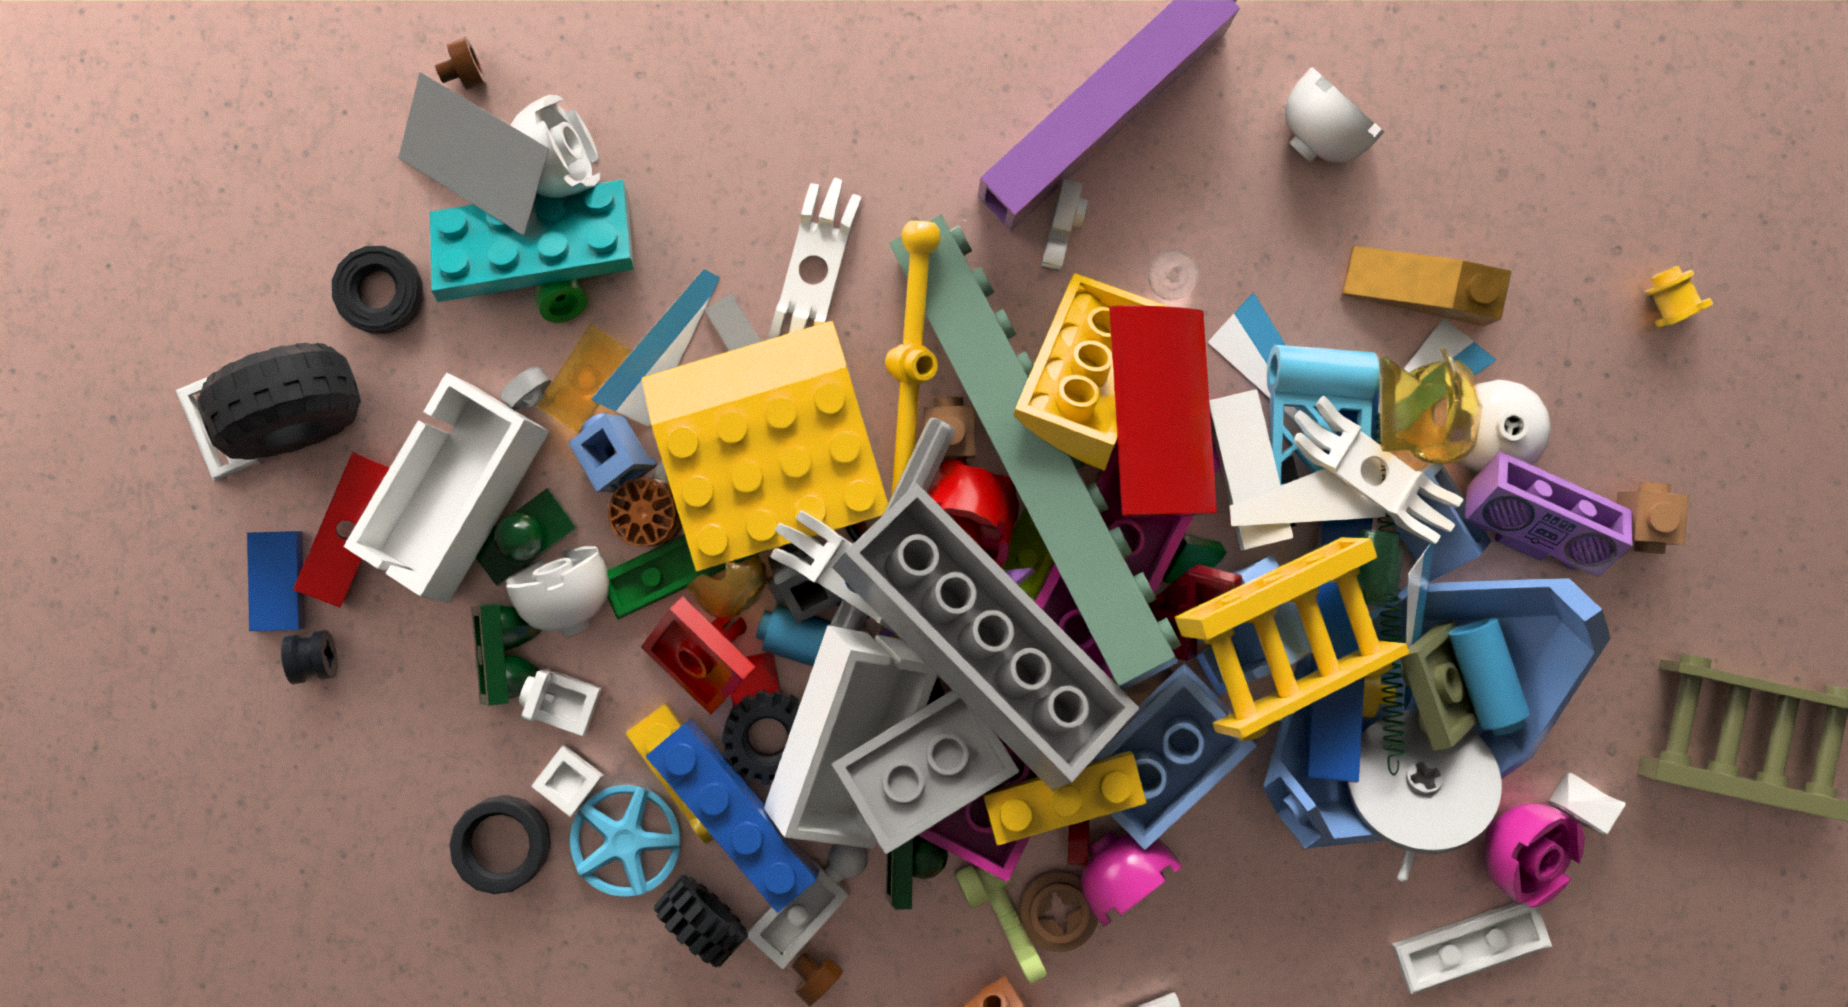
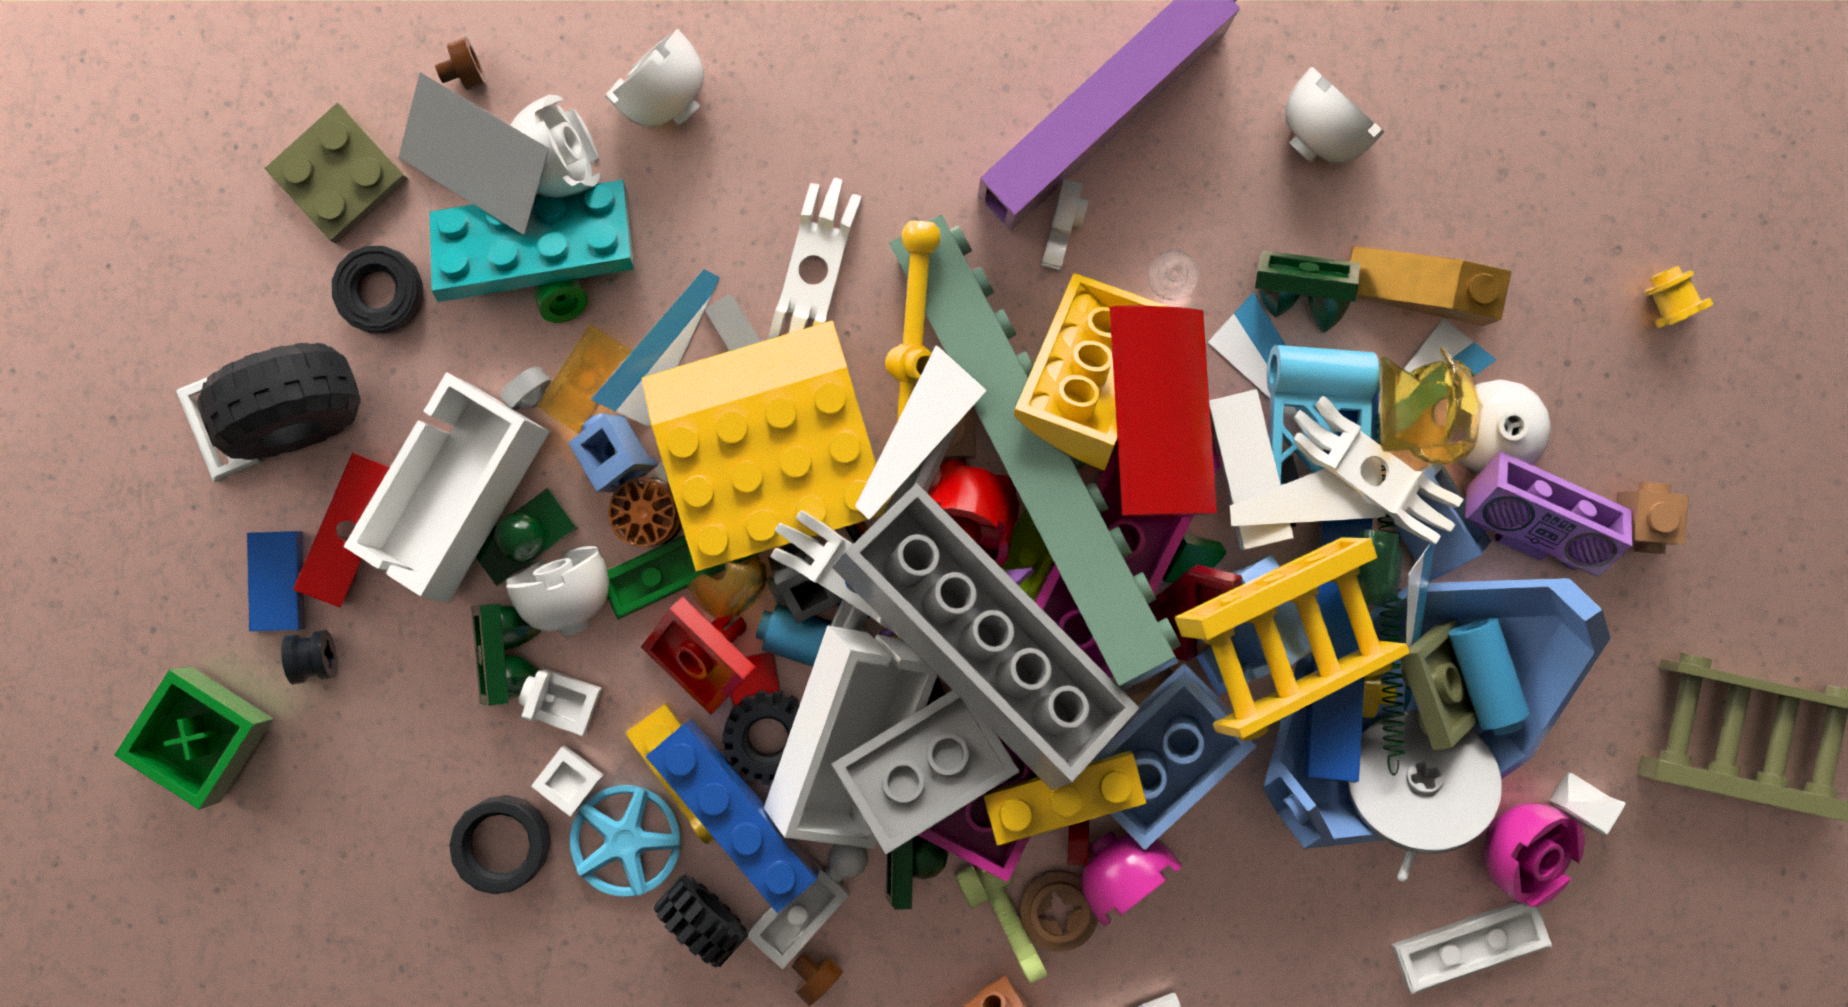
none -> green brick [114,666,274,810]
none -> olive plate [264,103,408,243]
none -> white cylinder [605,29,704,127]
none -> white sticker [855,345,987,520]
none -> dark green tile [1255,250,1360,333]

